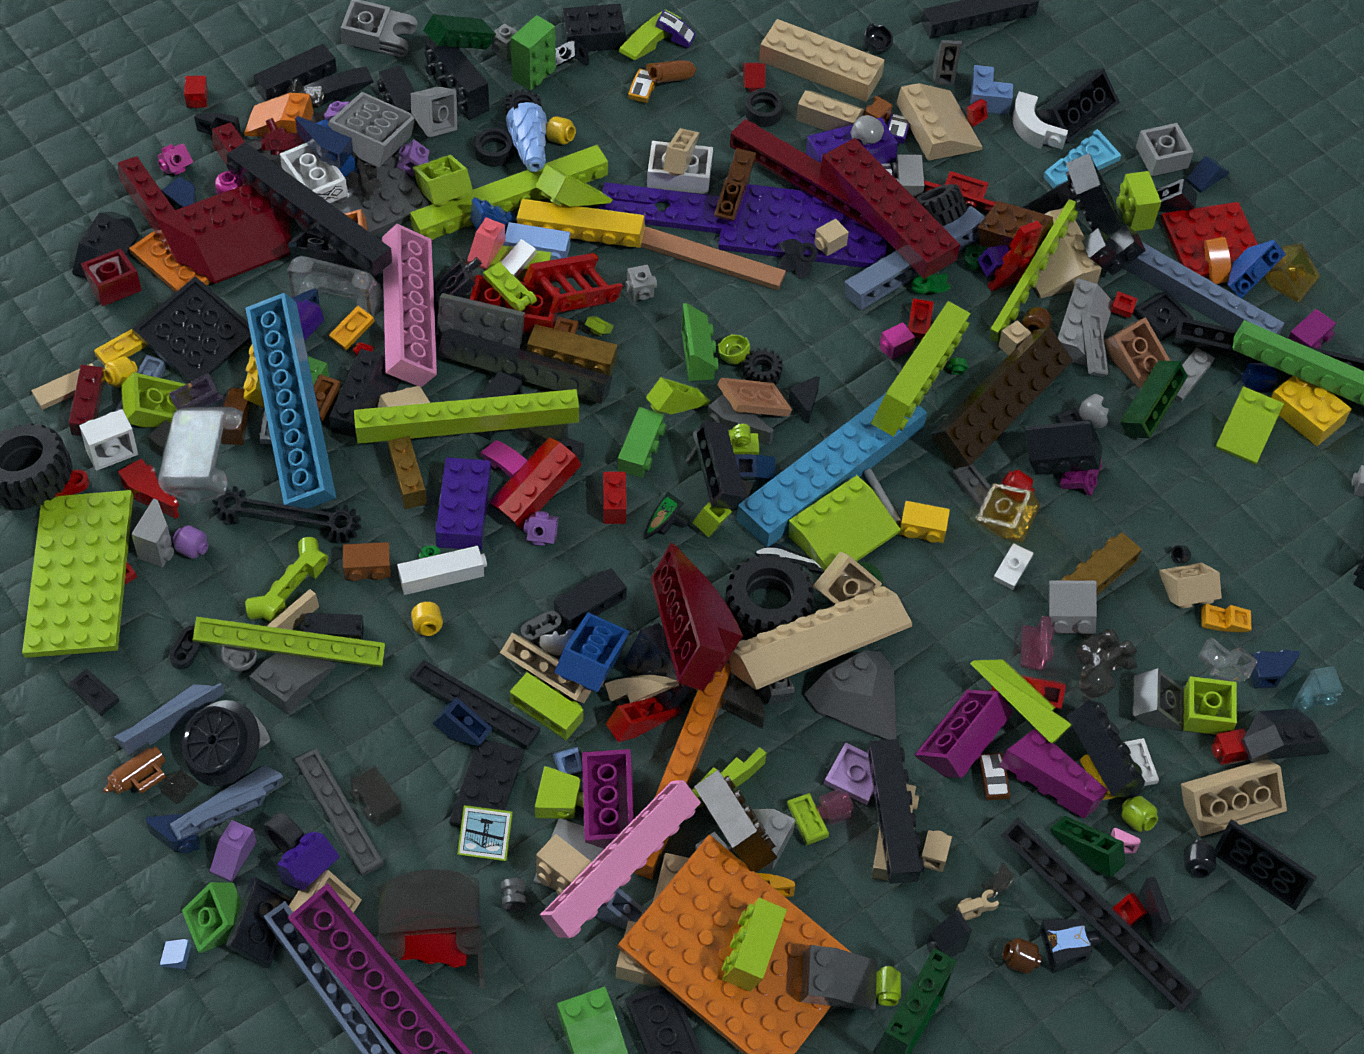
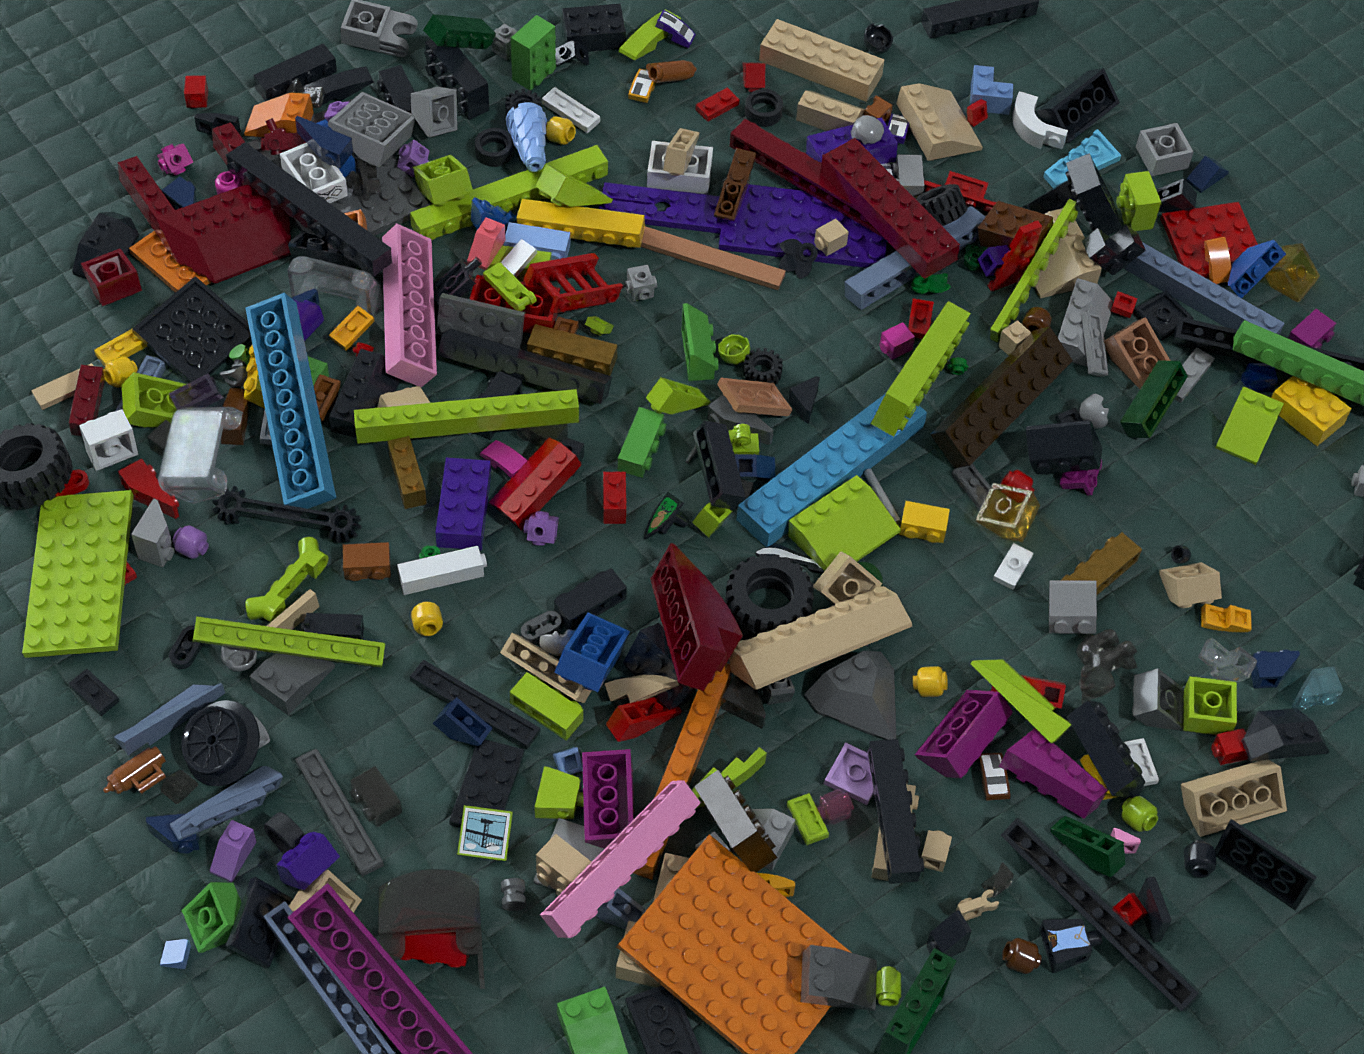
lime brick [722,898,787,992] -> none
dark grey slope [933,40,962,86] -> none
clear pink bracket [1020,616,1054,671] -> none
none -> dark grey leg [220,344,250,387]
none -> white plate [542,87,600,133]
none -> red plate [695,87,740,122]
none -> yellow head [913,666,948,697]

